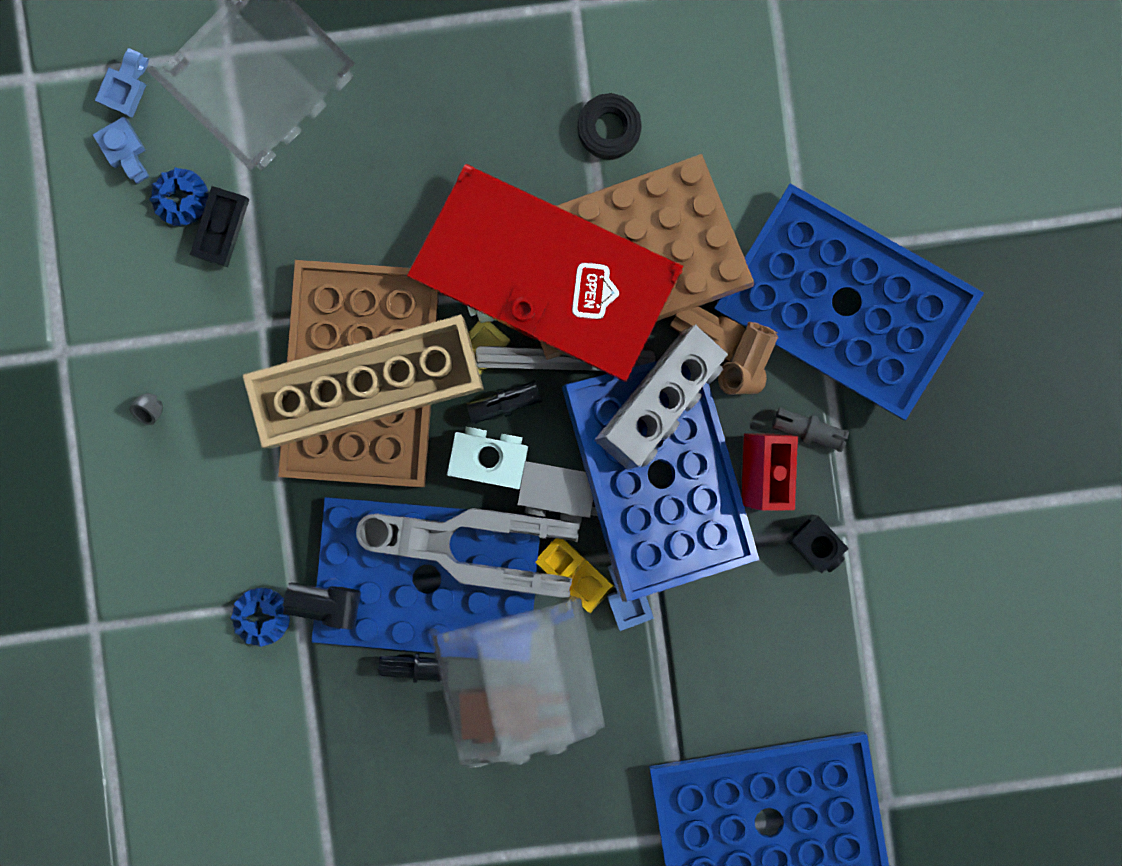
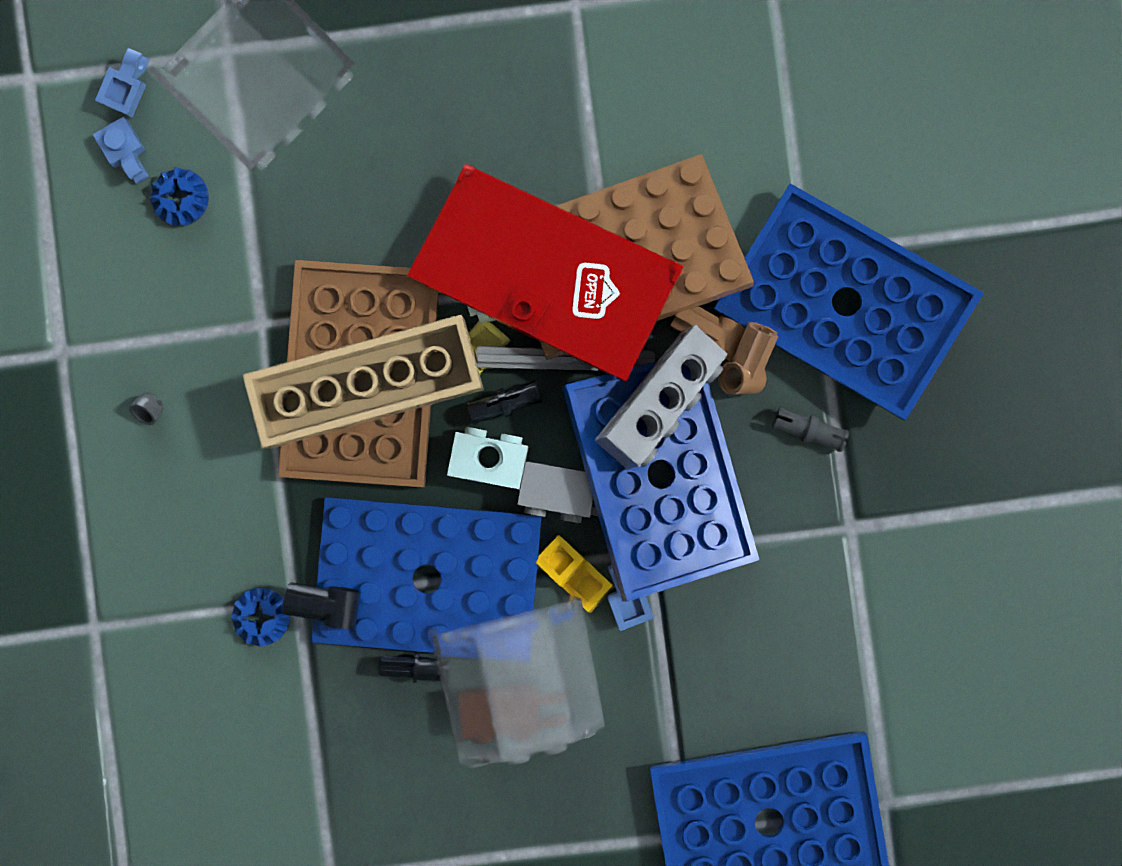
black plate [190,186,250,267] -> none
light grey piece [356,508,580,597] -> none
black tyre [577,93,642,160] -> none
red brick [742,433,798,511] -> none
black brick [786,515,849,573] -> none

